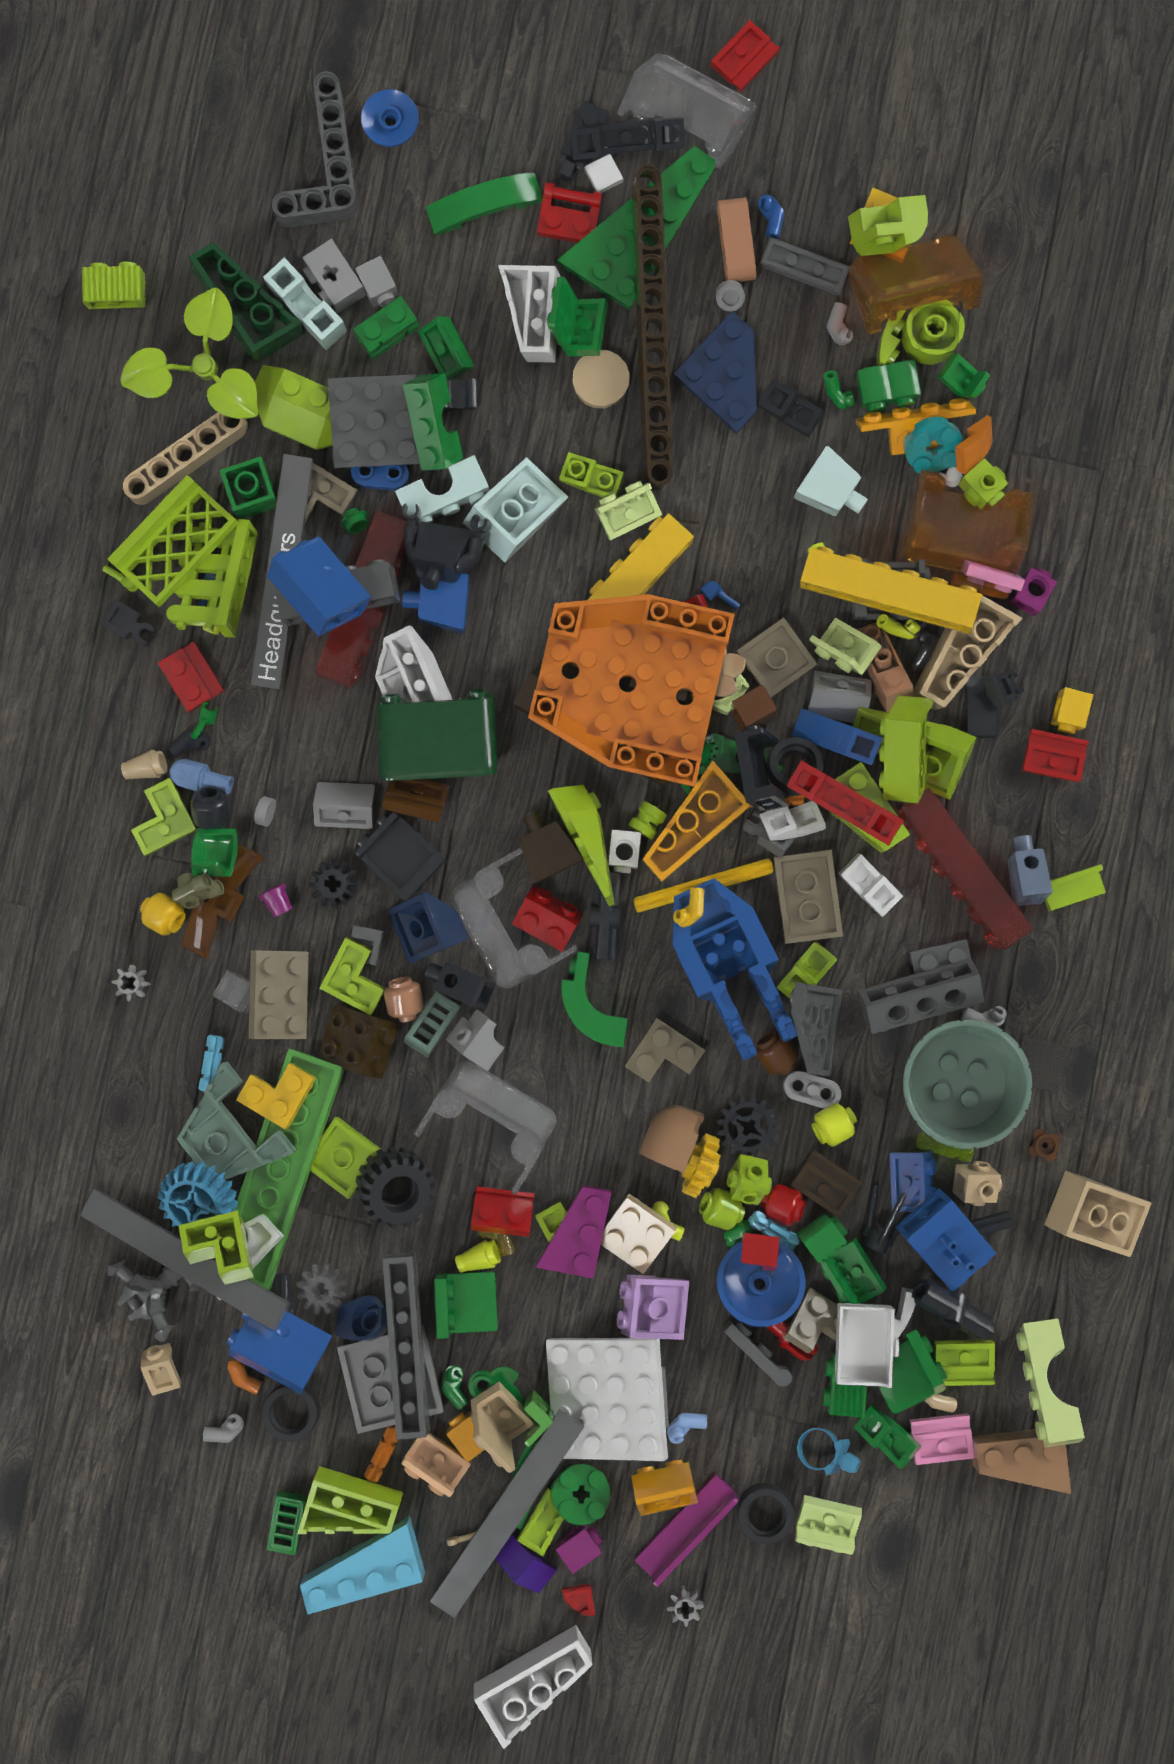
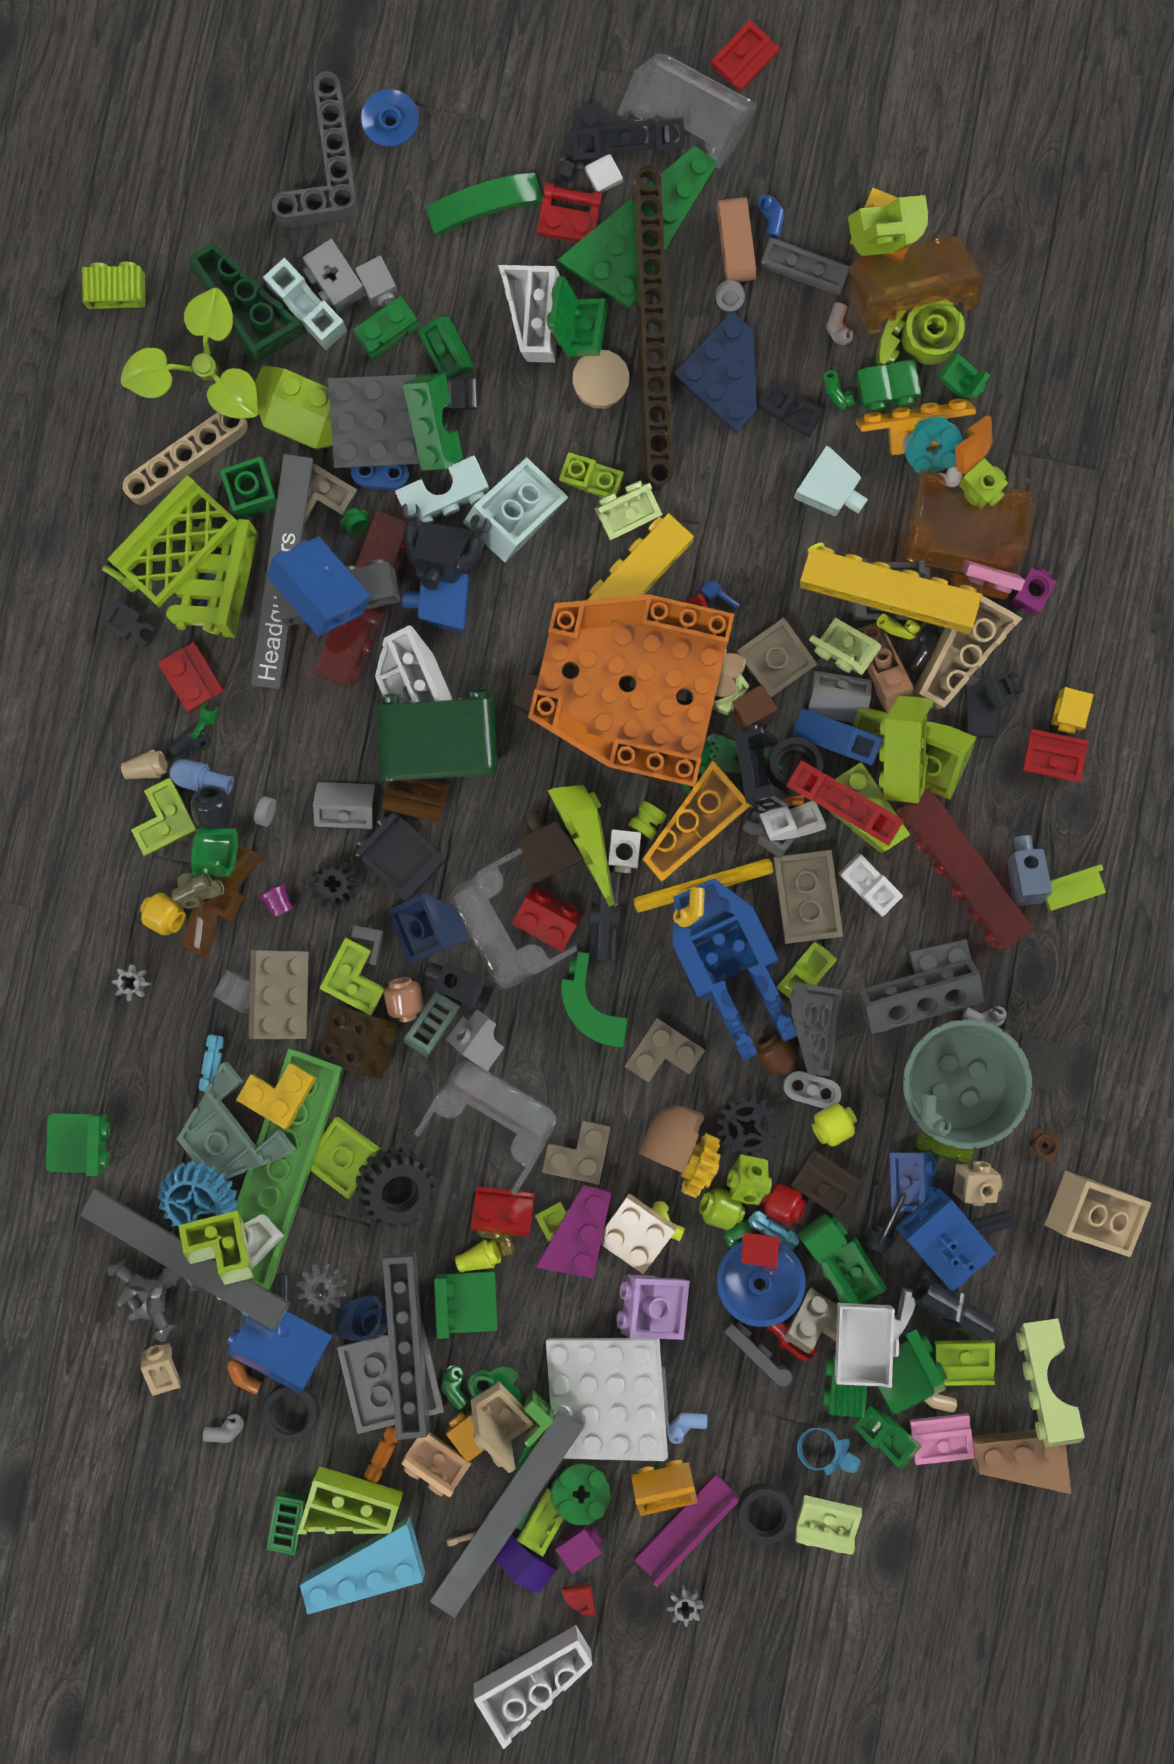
none -> green bracket [46,1113,110,1176]
none -> dark tan plate [542,1120,611,1184]
none -> sand green arm [920,1094,951,1136]

